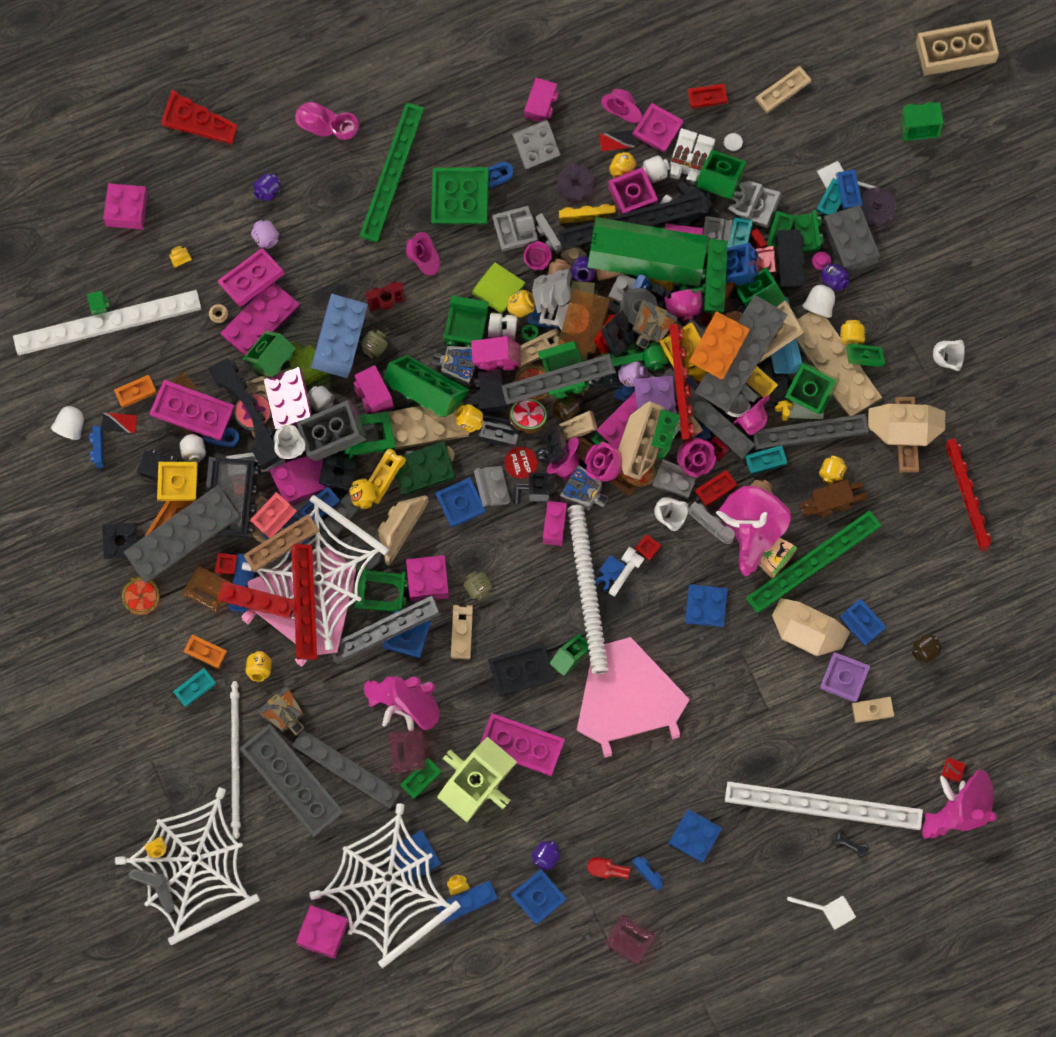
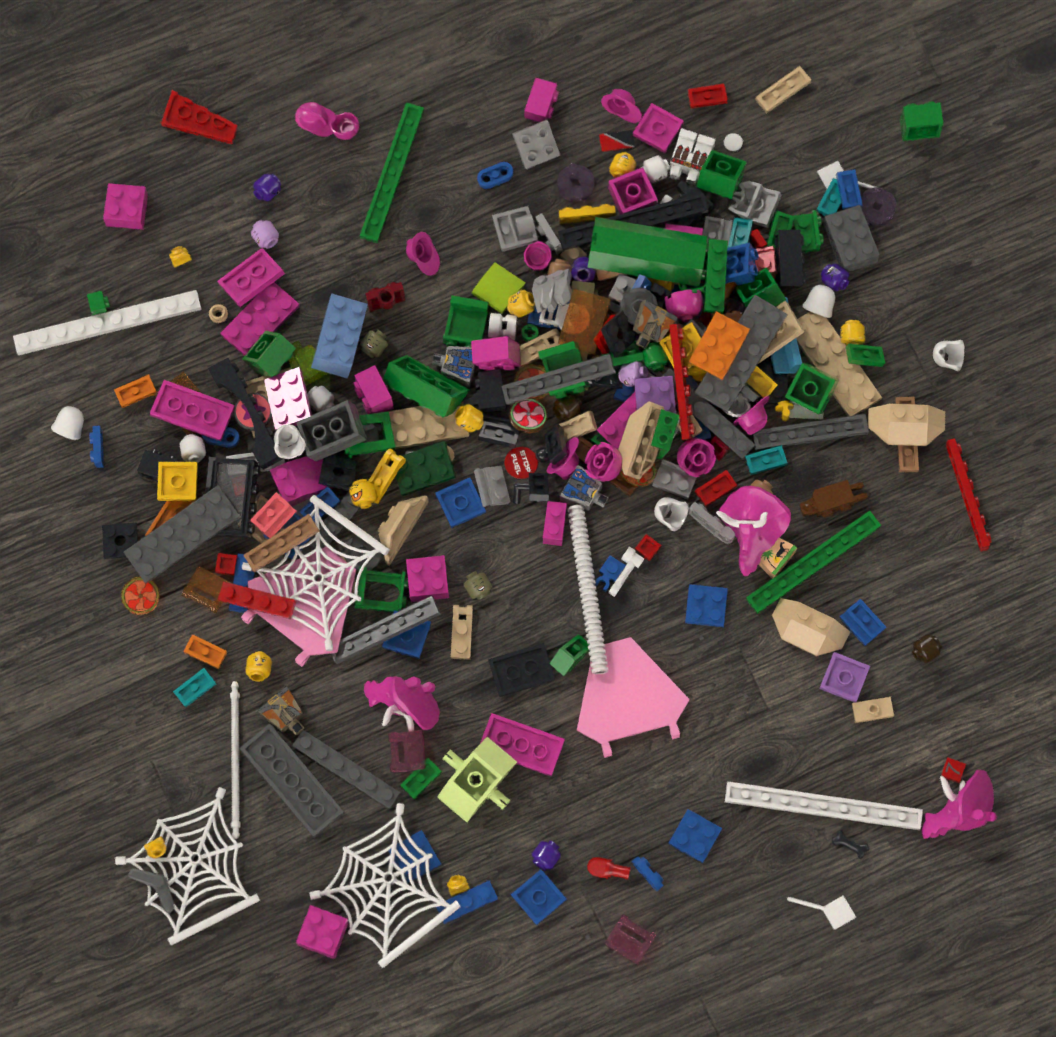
sticker [101,413,137,433] -> none
red plate [291,544,317,660] -> none
green plate [431,167,489,224] -> none
dark pink plate [812,252,831,271] -> none
yellow head [819,456,847,485] -> none
tan brick [916,20,999,76] -> none

